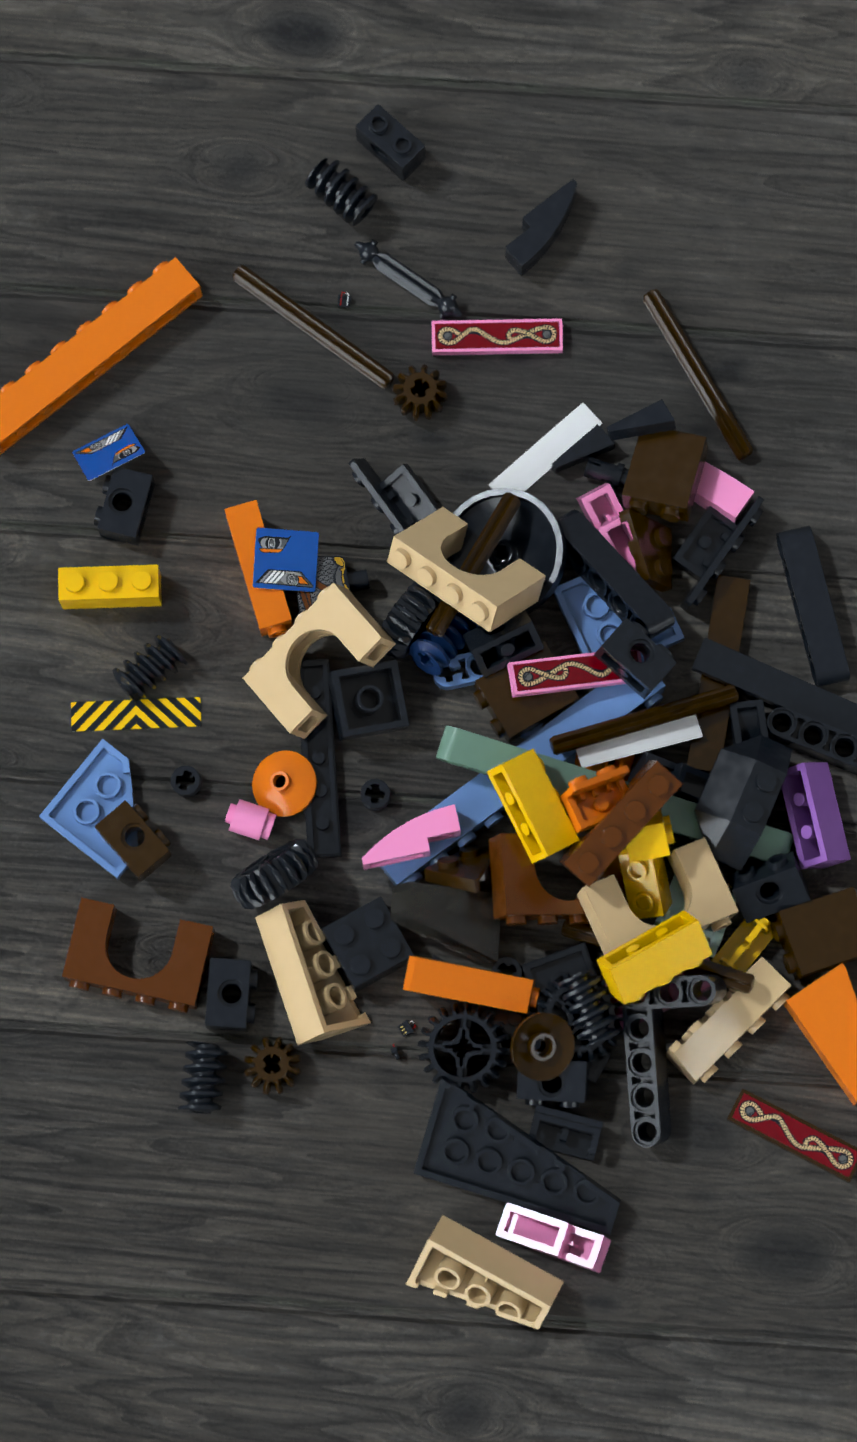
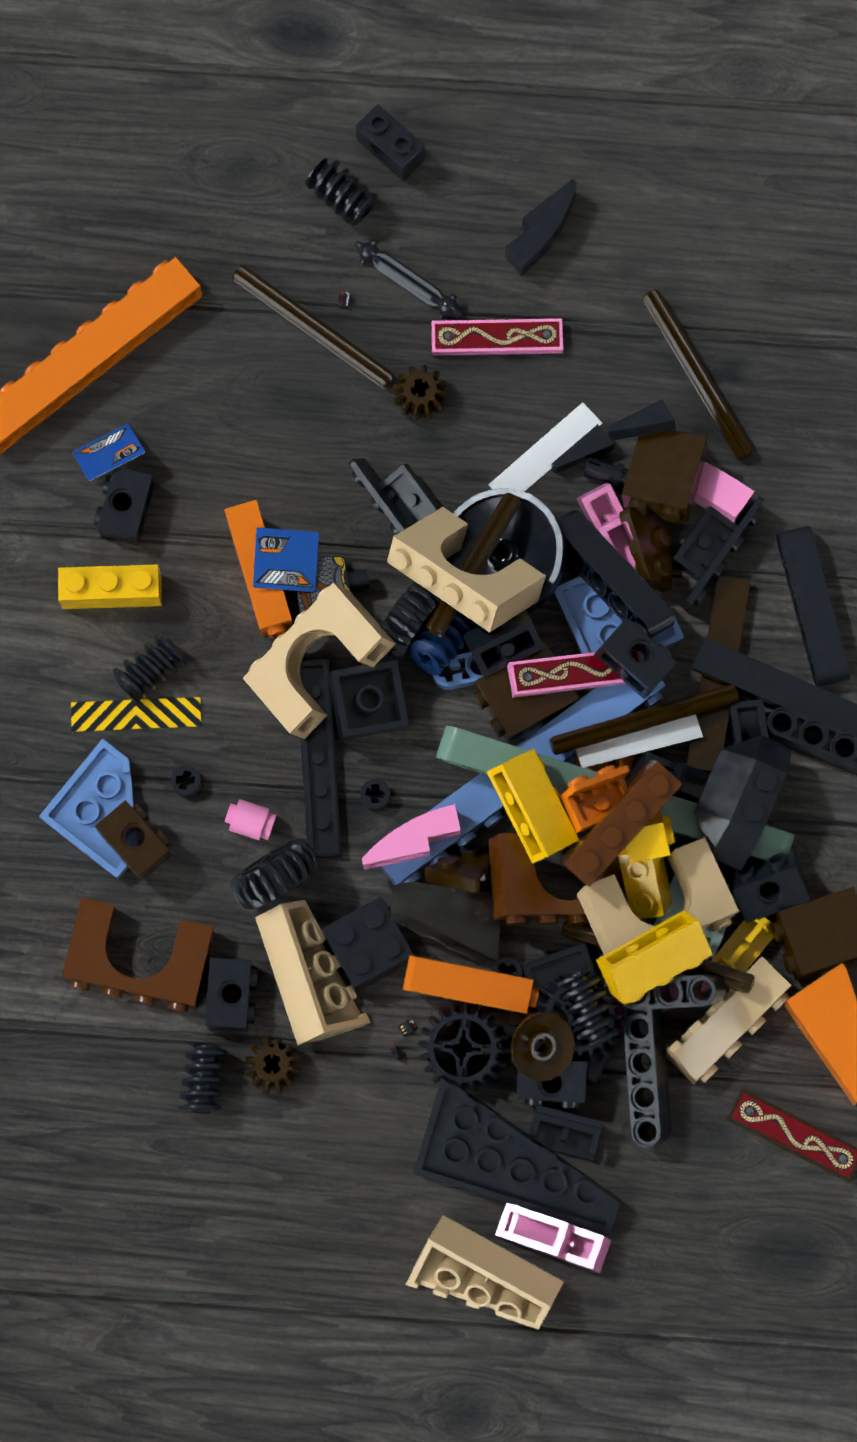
orange dish [252,751,317,817] -> none
medium lavender brick [781,762,851,869] -> none

